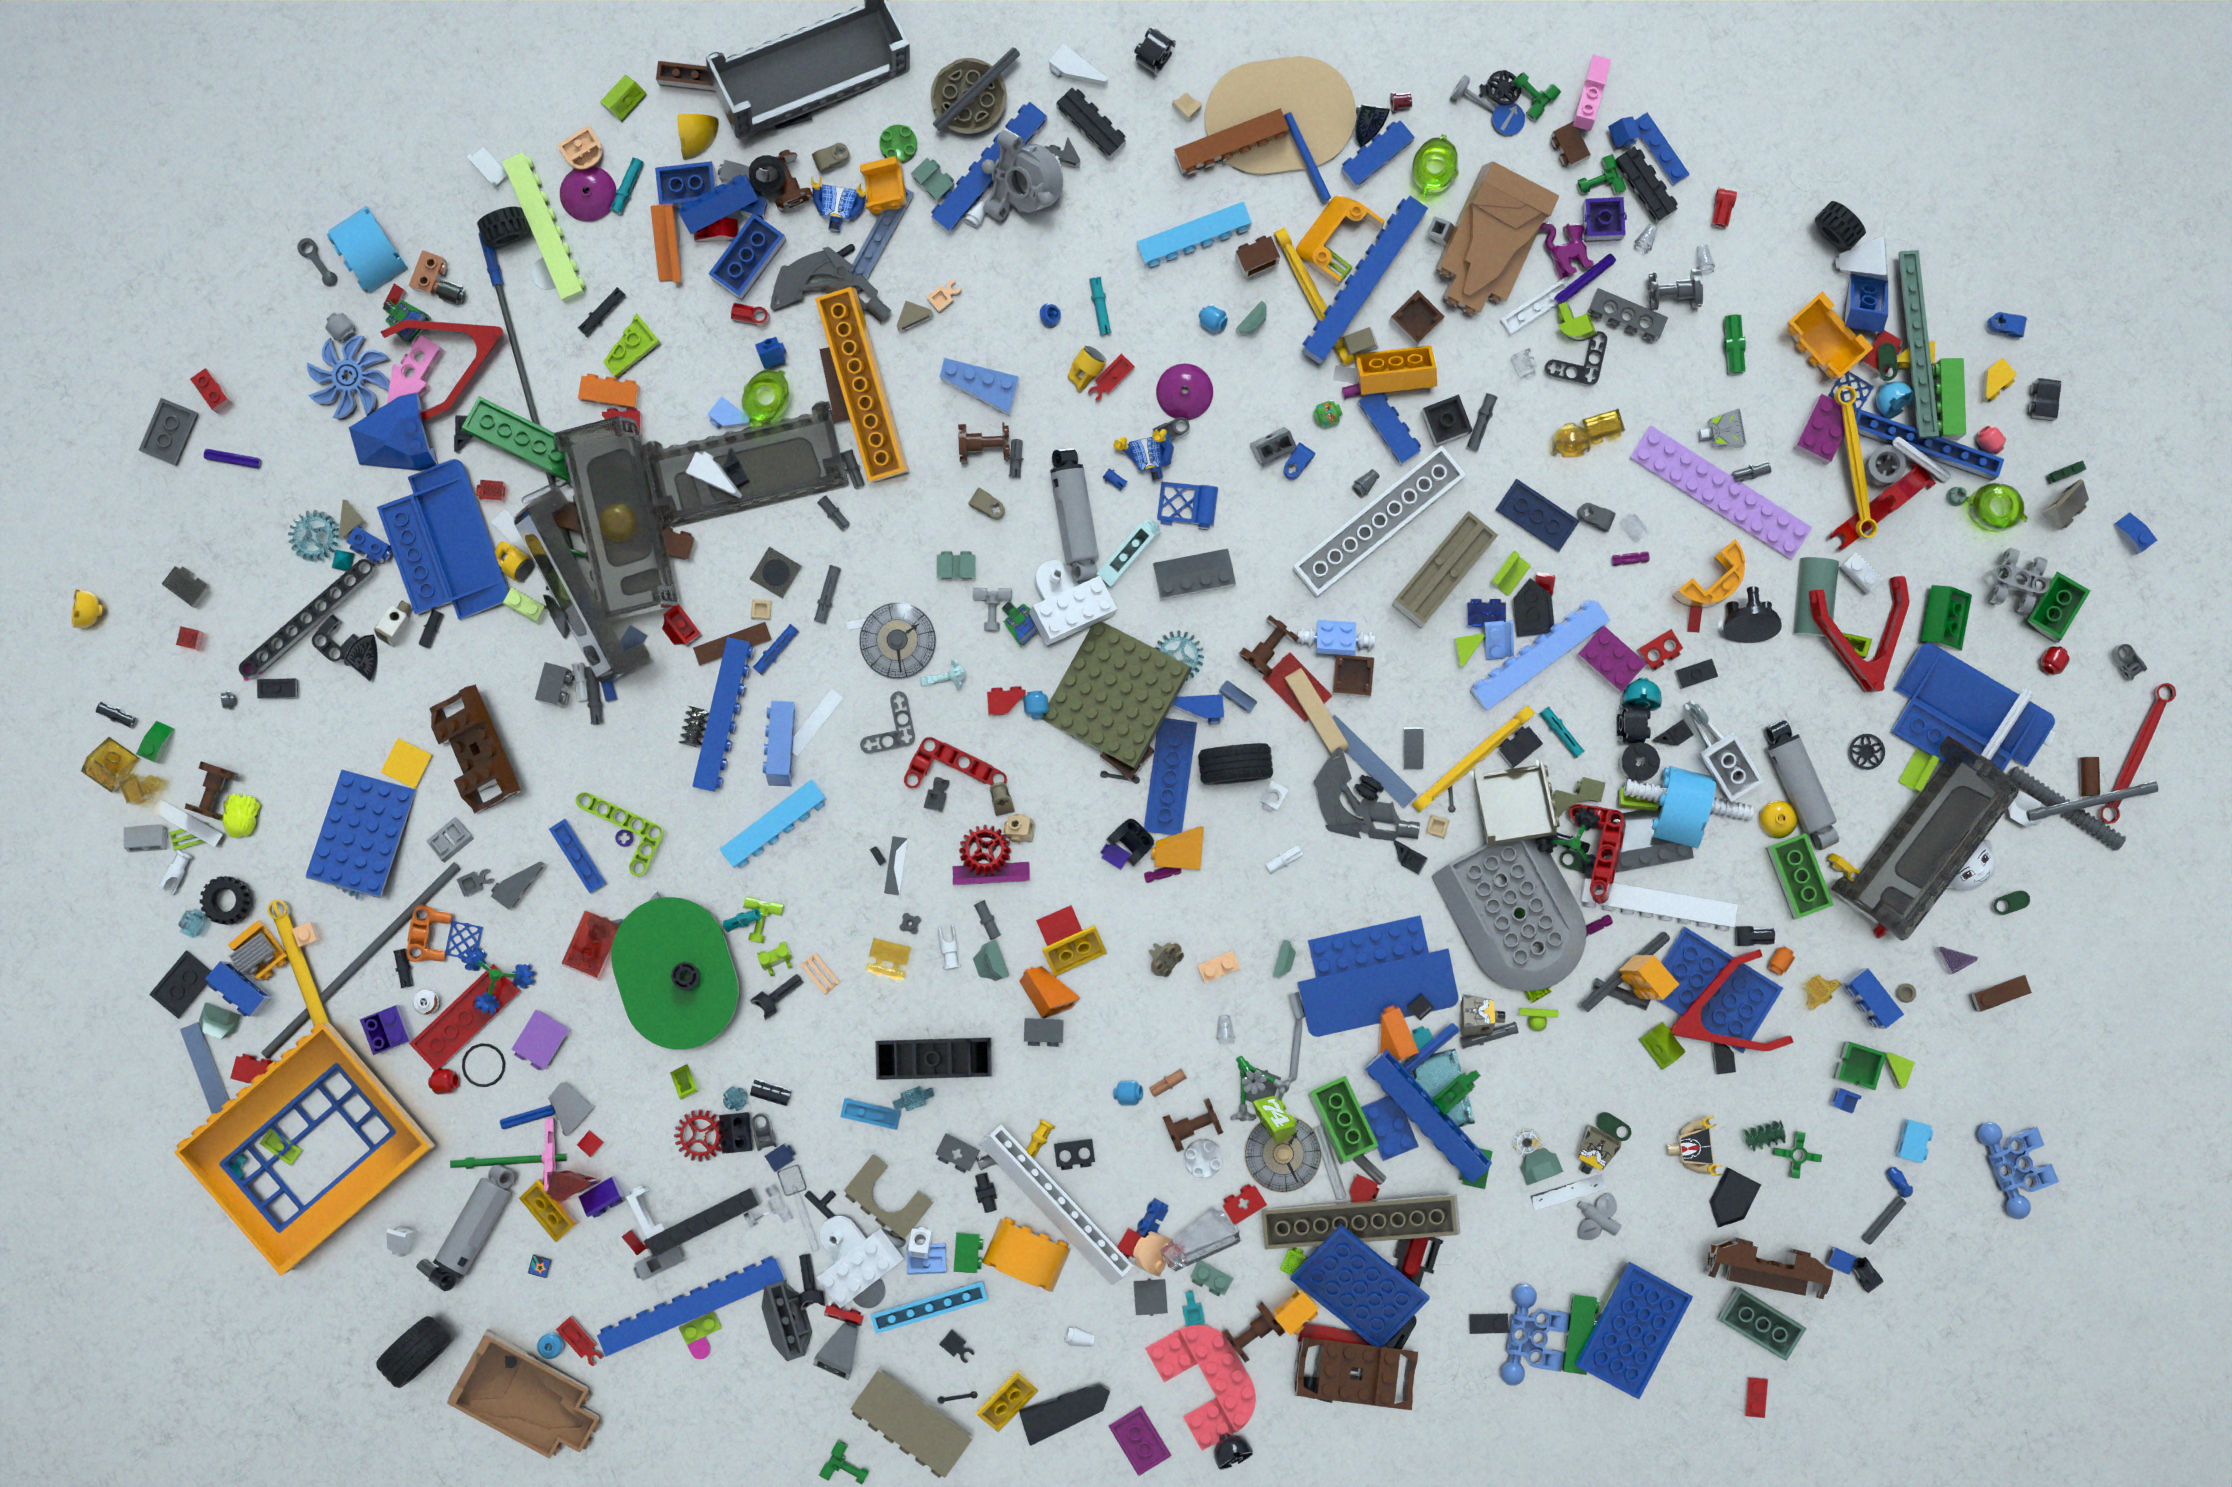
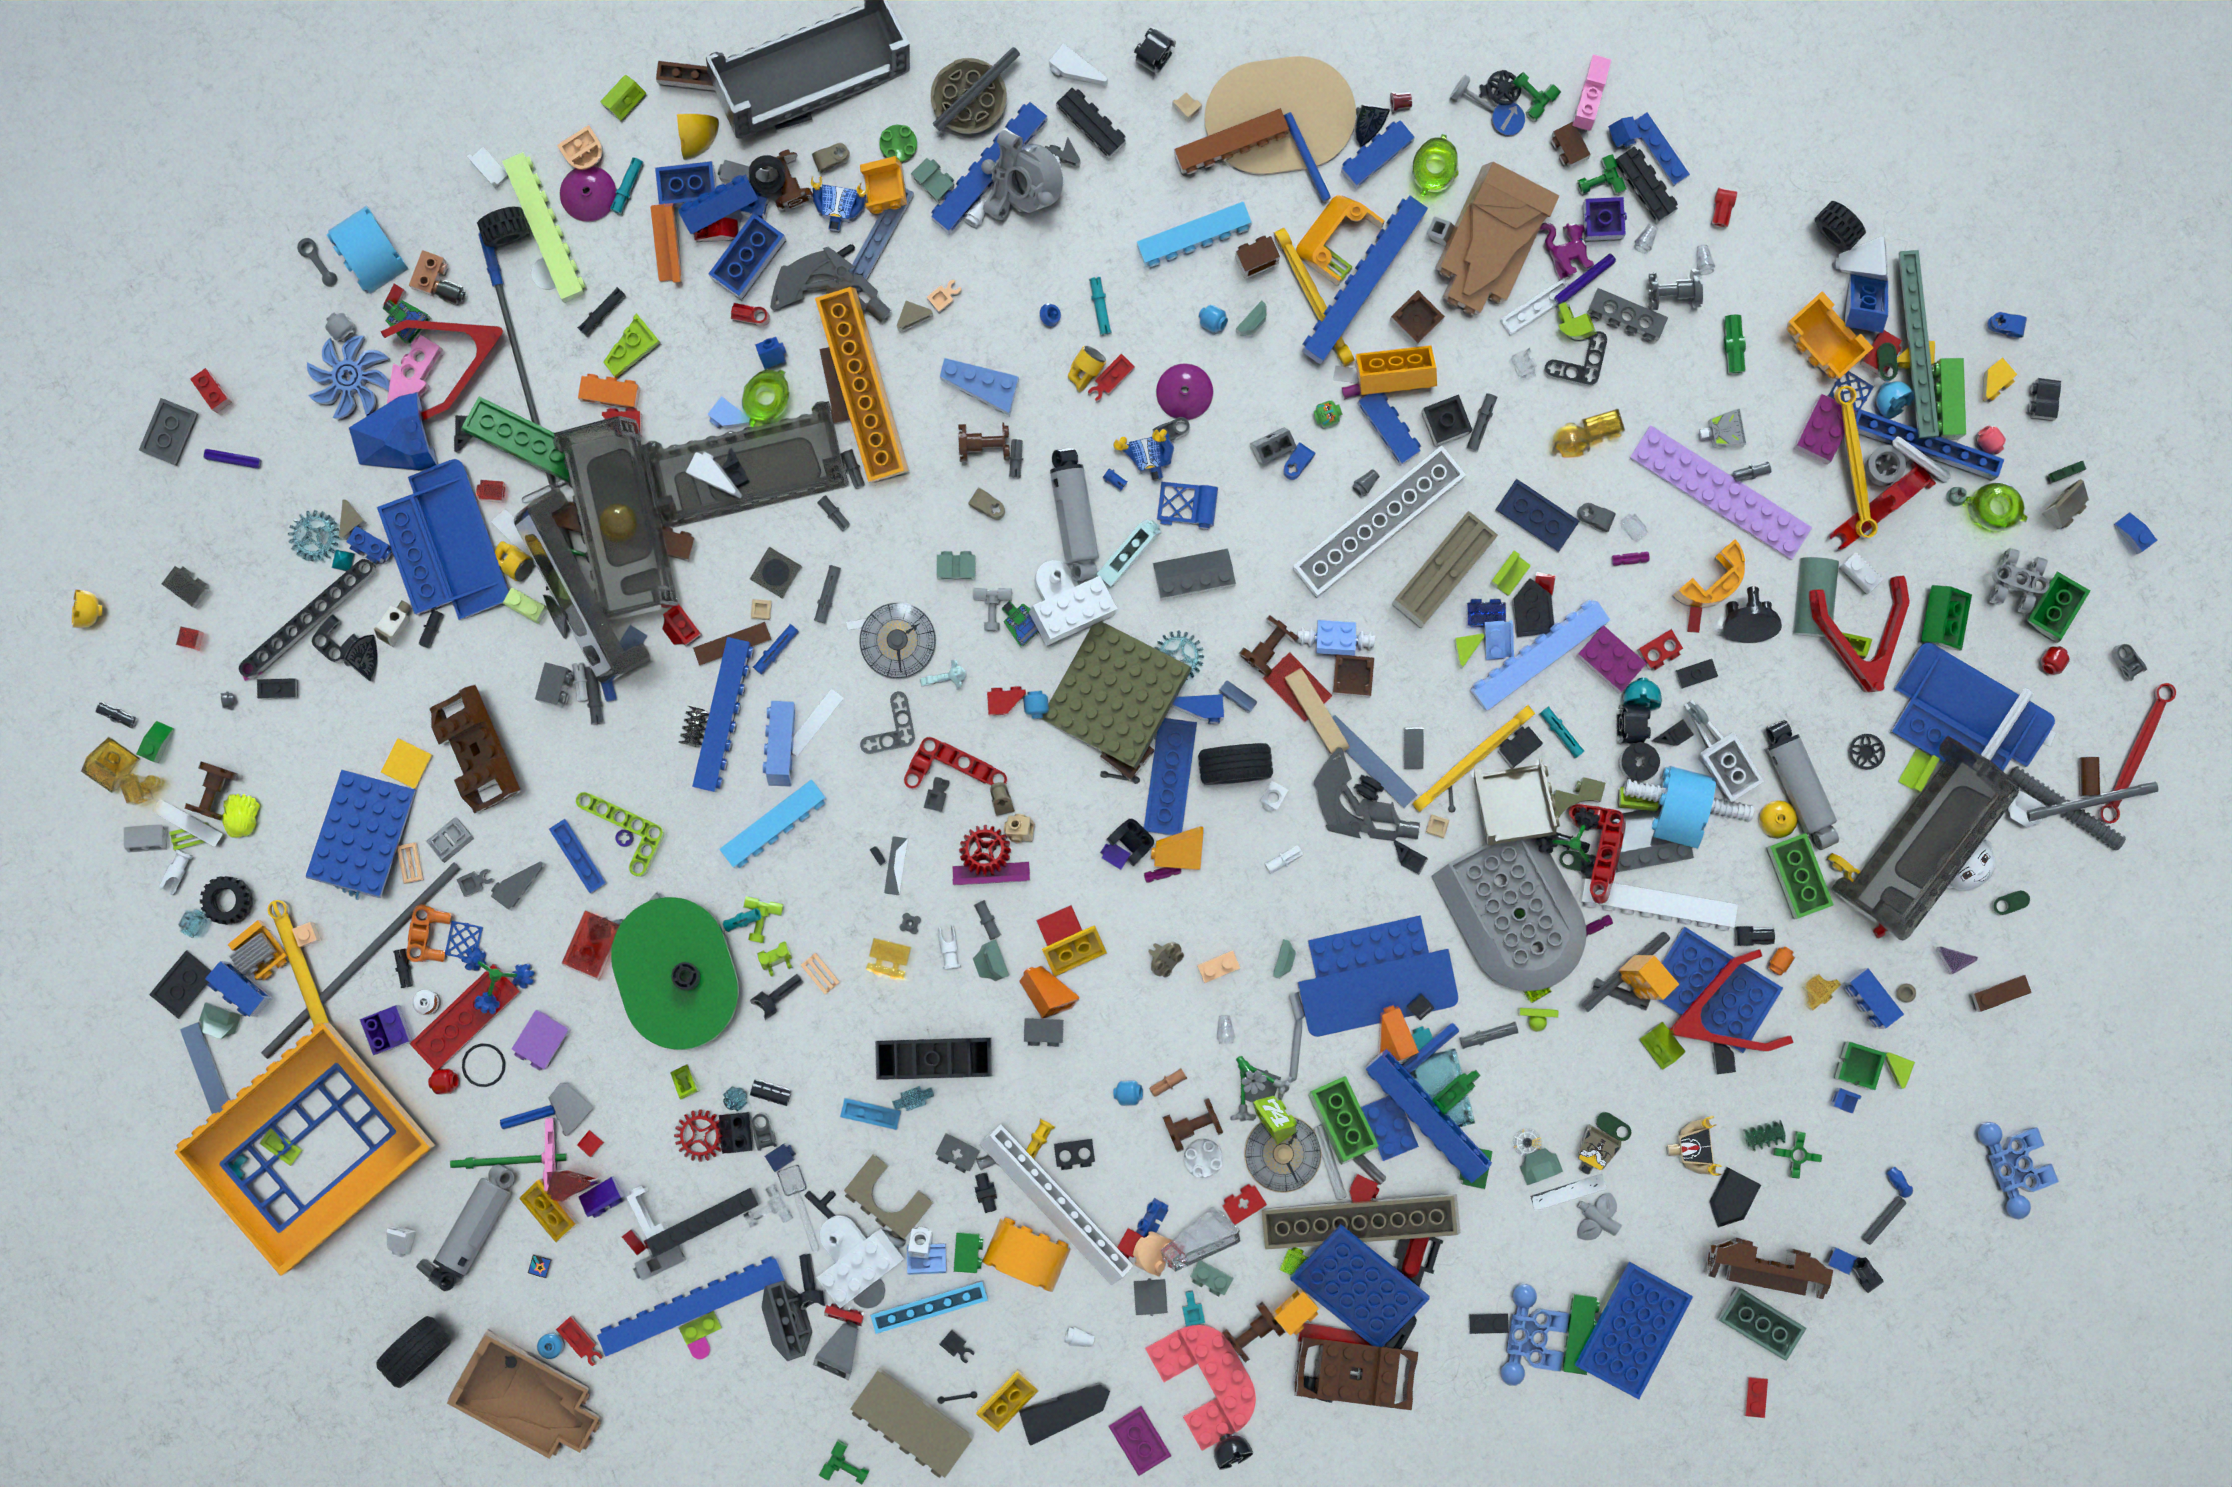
red slope [230,1053,273,1083] -> none
dark tan slope [1342,327,1379,355] -> none
dark tan torso [1460,994,1505,1036] -> none
medium azure brick [1896,1119,1933,1163] -> none
none -> light nougat tile [397,842,424,884]

